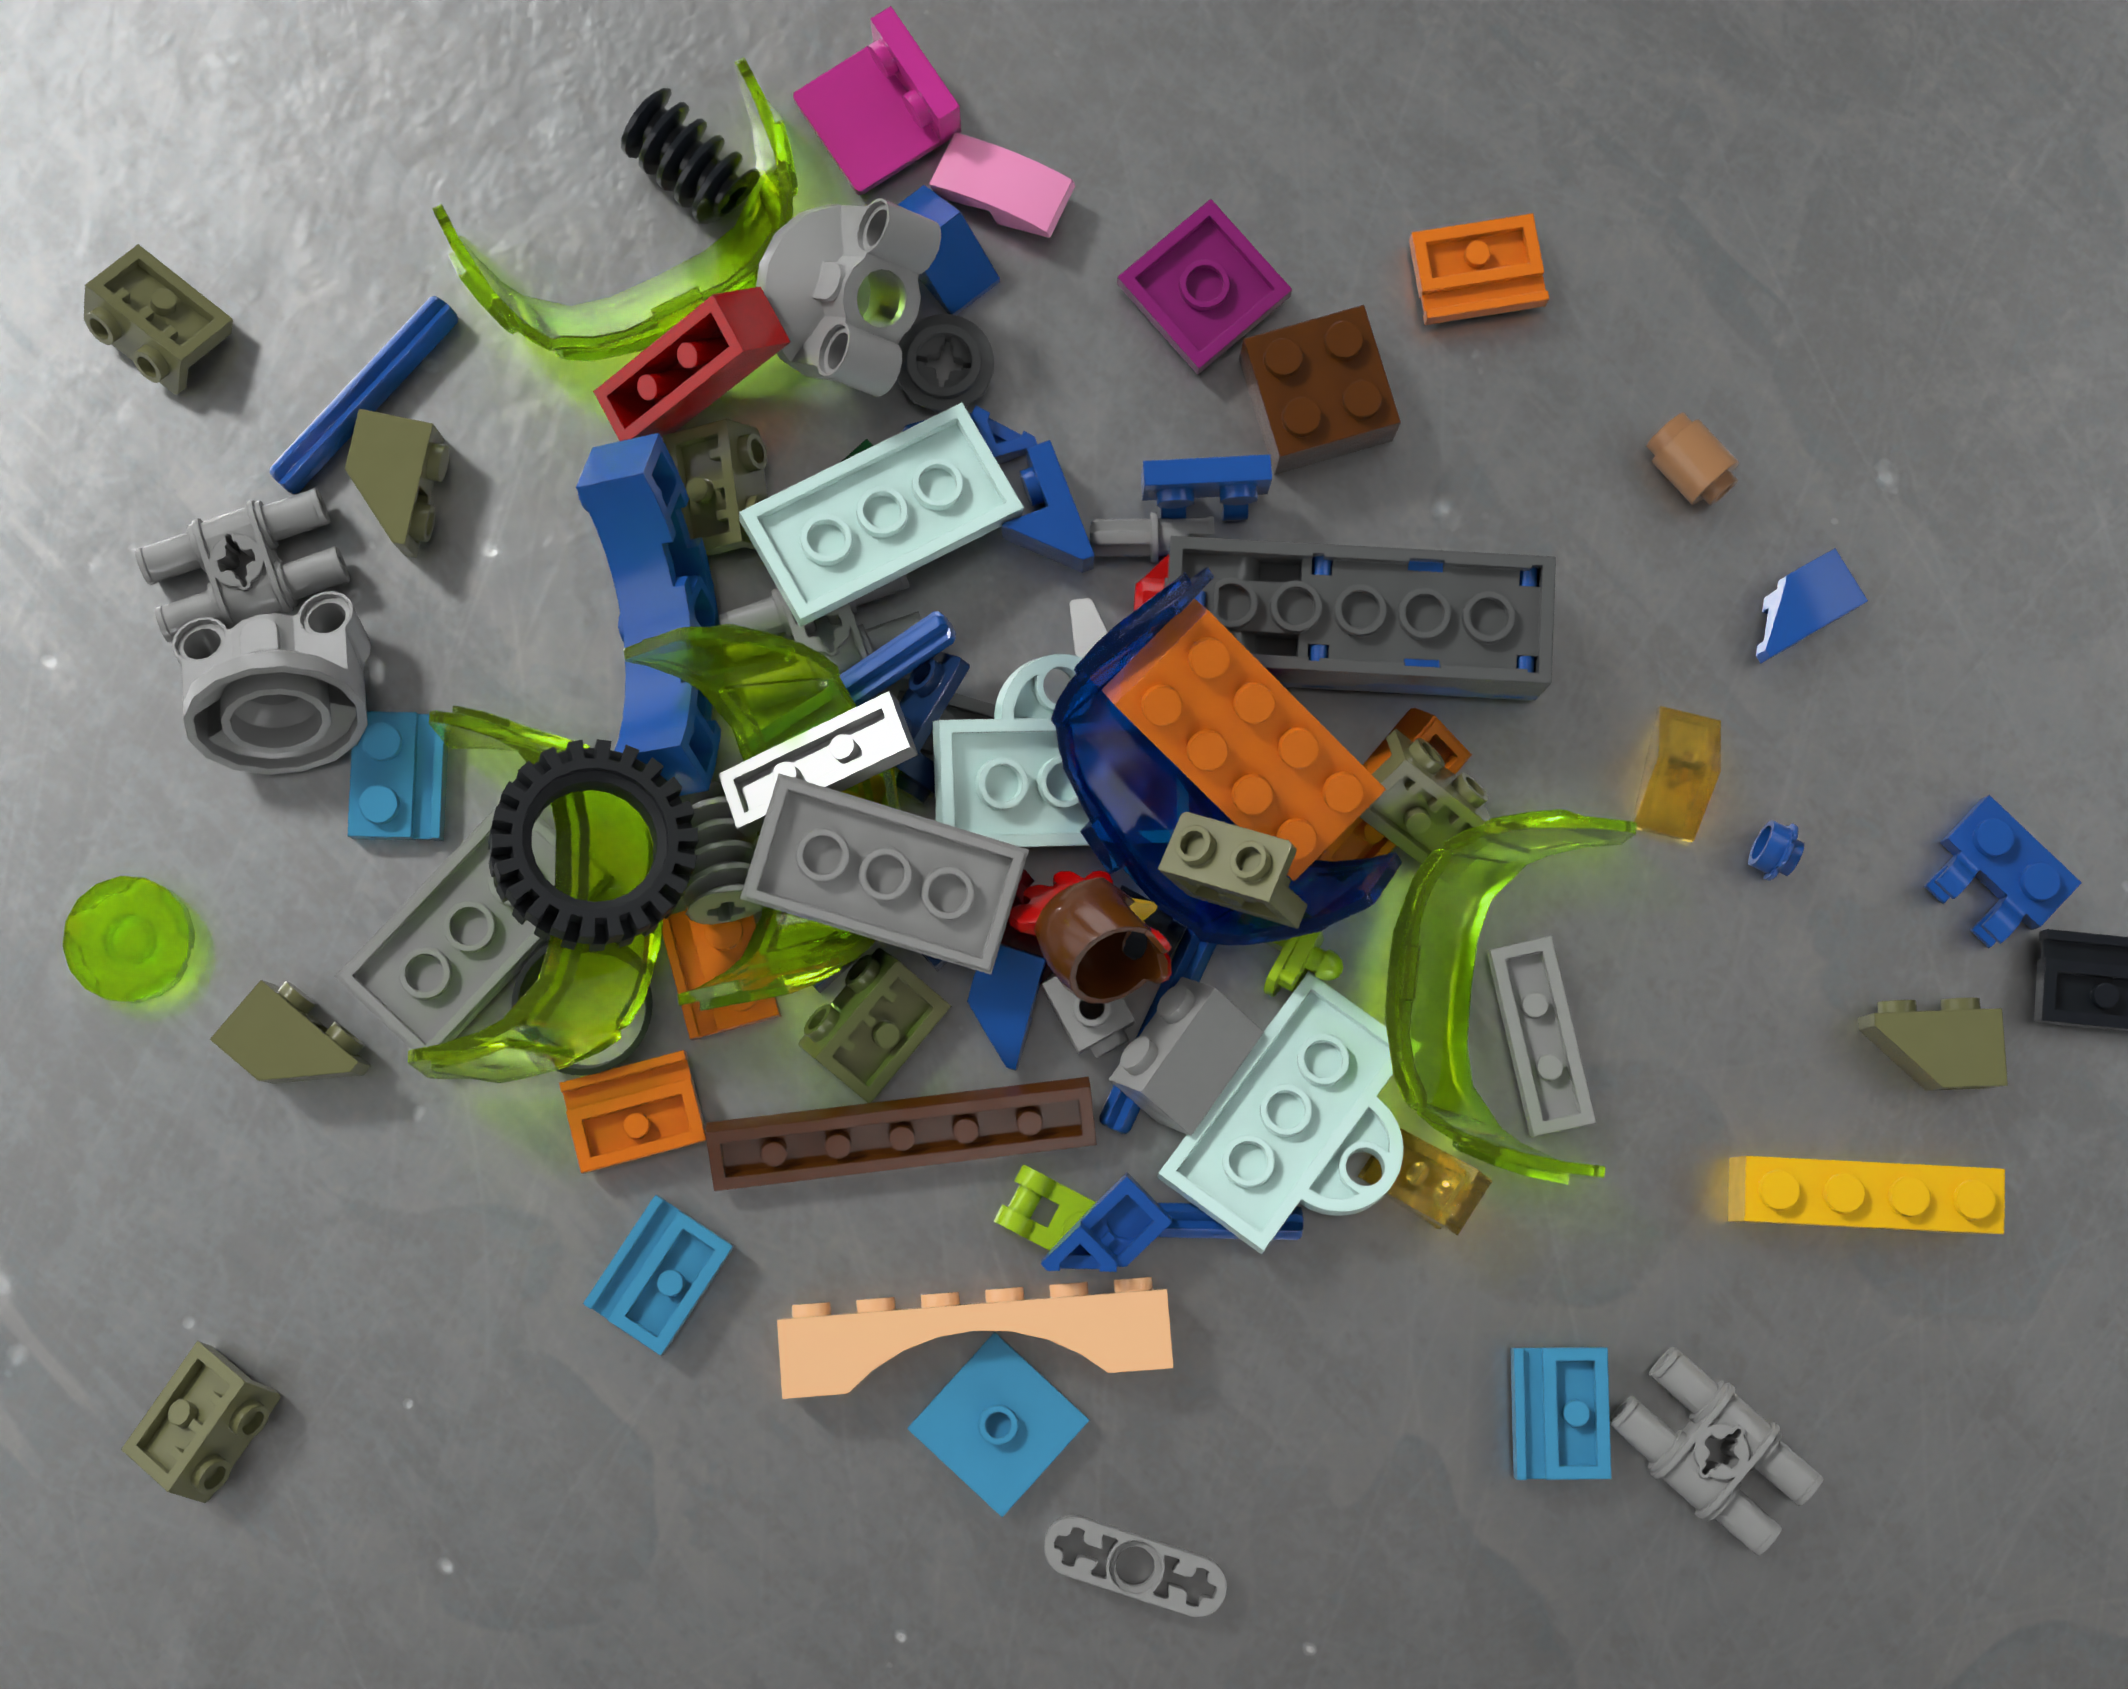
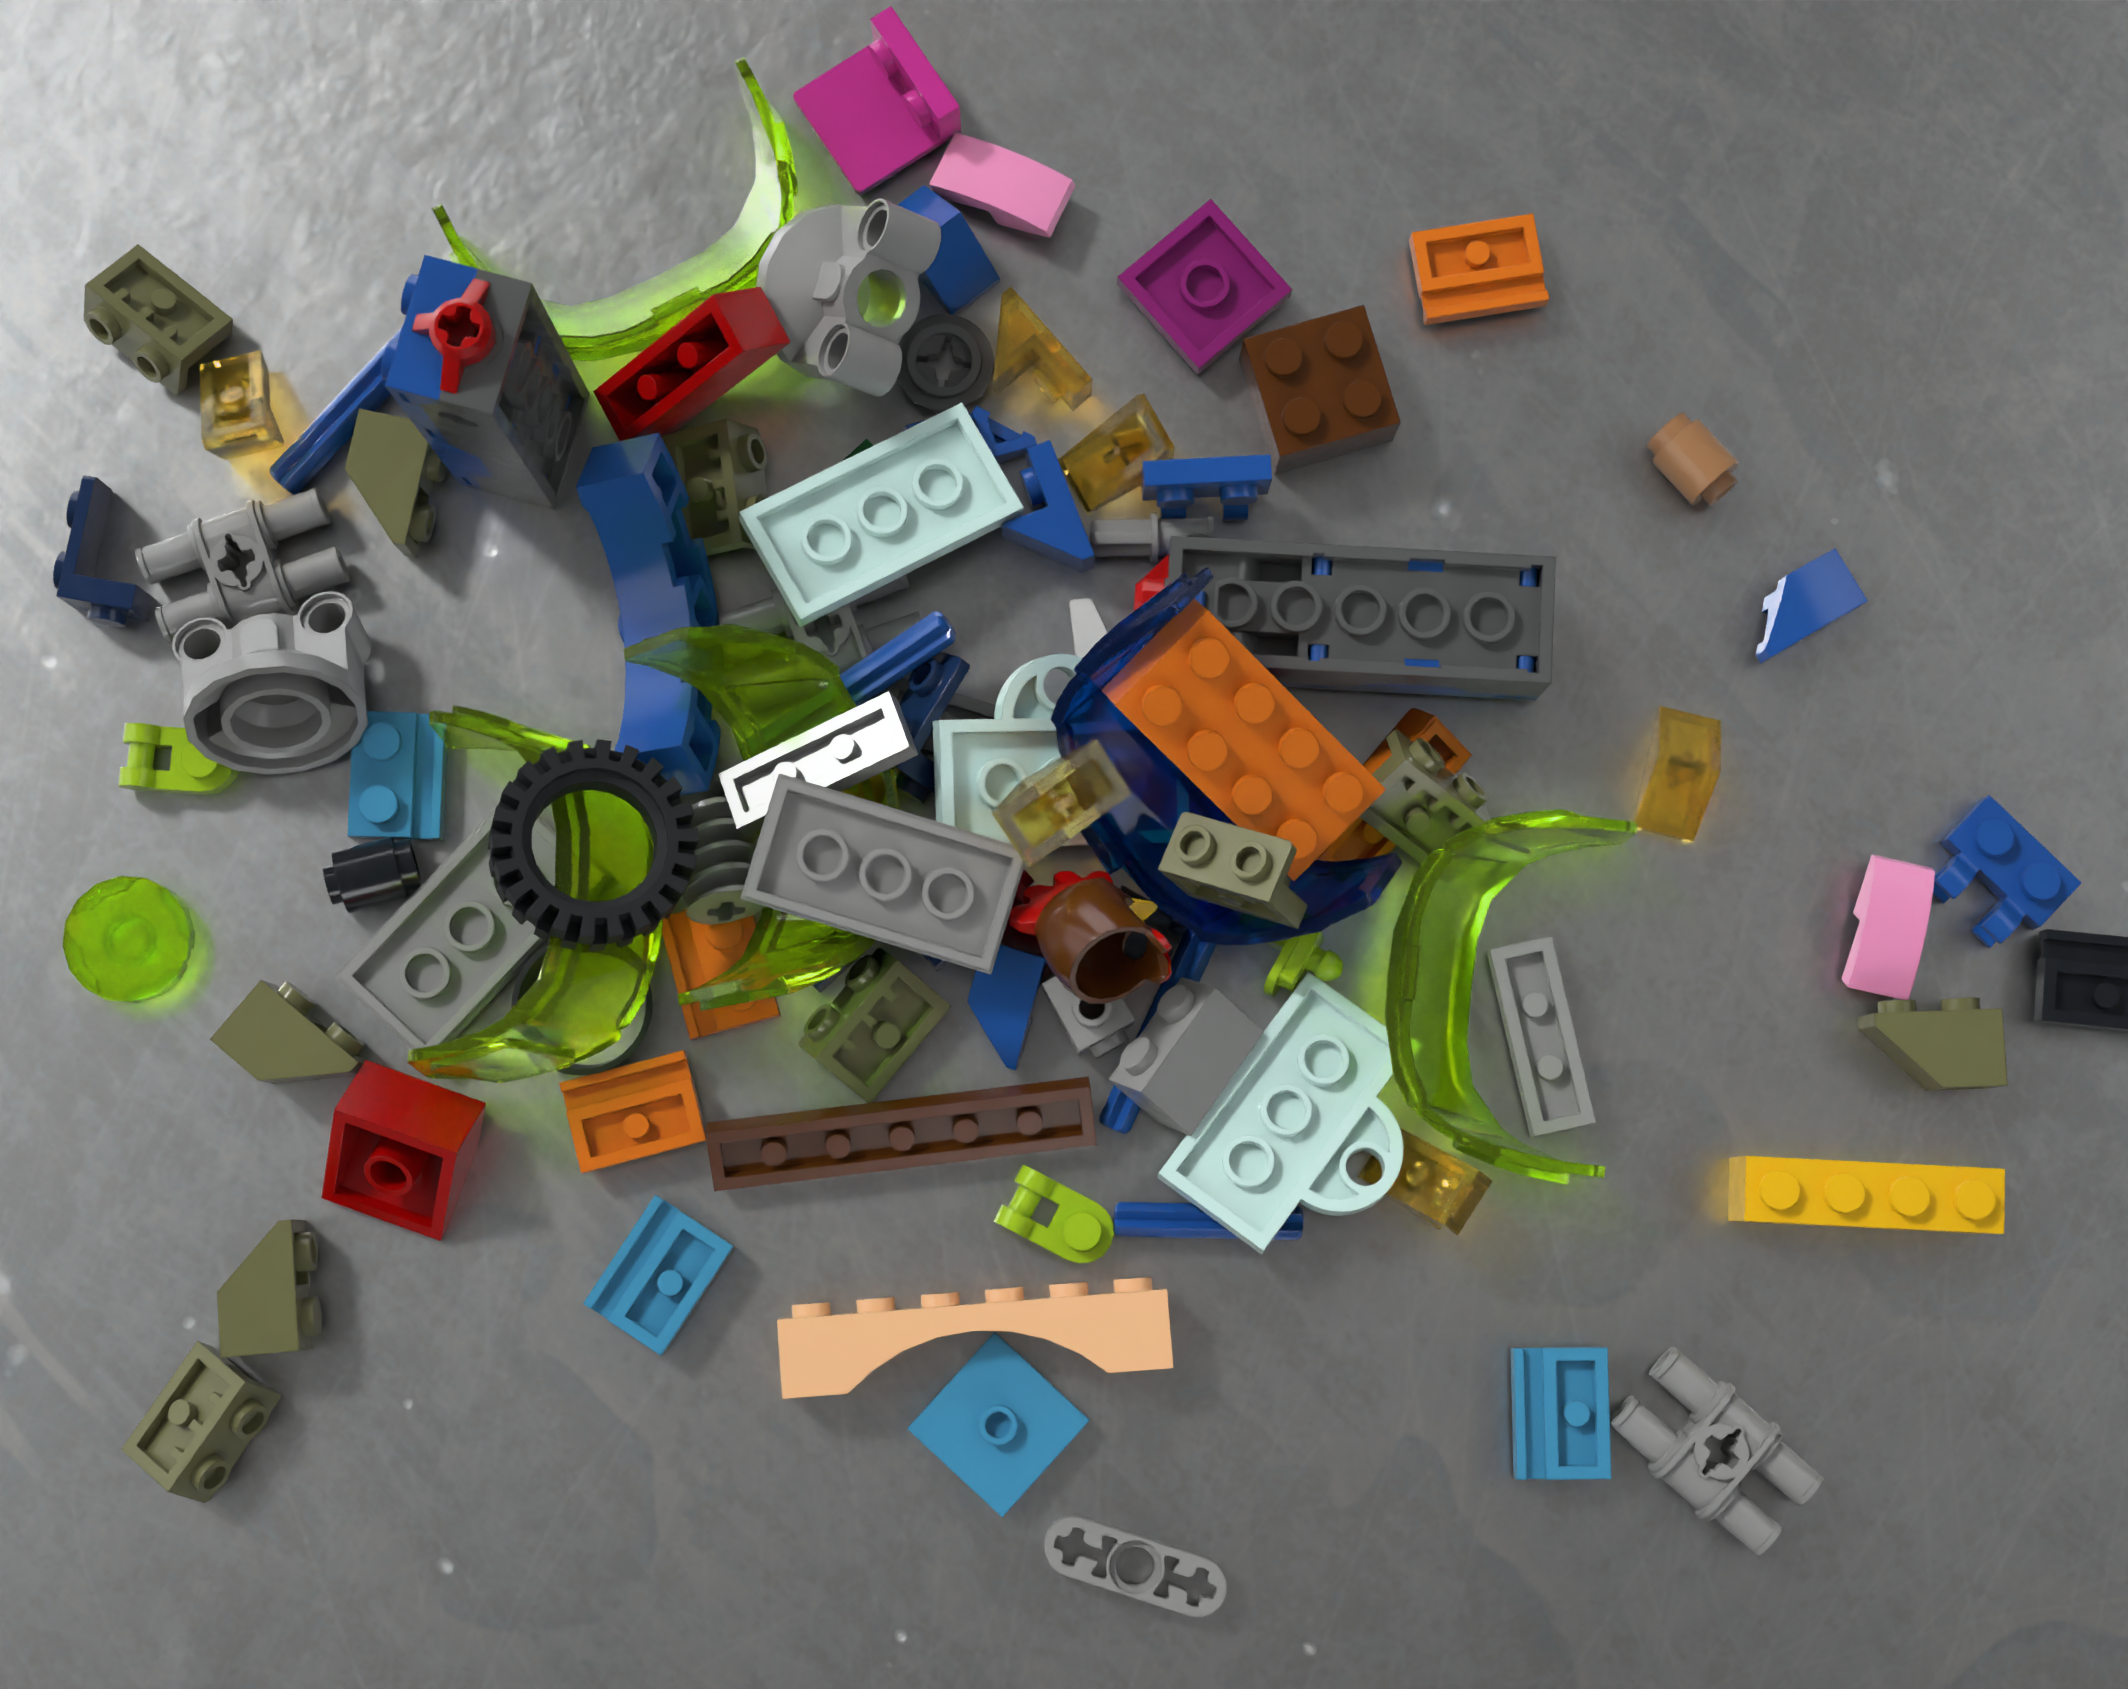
black piece [621,88,761,224] -> none
blue slope [1041,1172,1172,1272] -> none
blue plate [1748,820,1804,881] -> none
none -> dark blue bracket [53,475,154,627]
none -> lime plate [118,723,239,795]
none -> clear yellow slope [200,350,284,460]
none -> olive slope [217,1220,322,1358]
none -> red slope [321,1060,486,1241]
none -> black brick [323,836,422,913]
none -> dark grey piece [381,255,590,510]
none -> clear yellow slope [992,739,1132,867]
none -> clear yellow slope [993,287,1093,411]
none -> clear yellow slope [1058,394,1175,513]
none -> bright pink slope [1841,854,1935,1000]

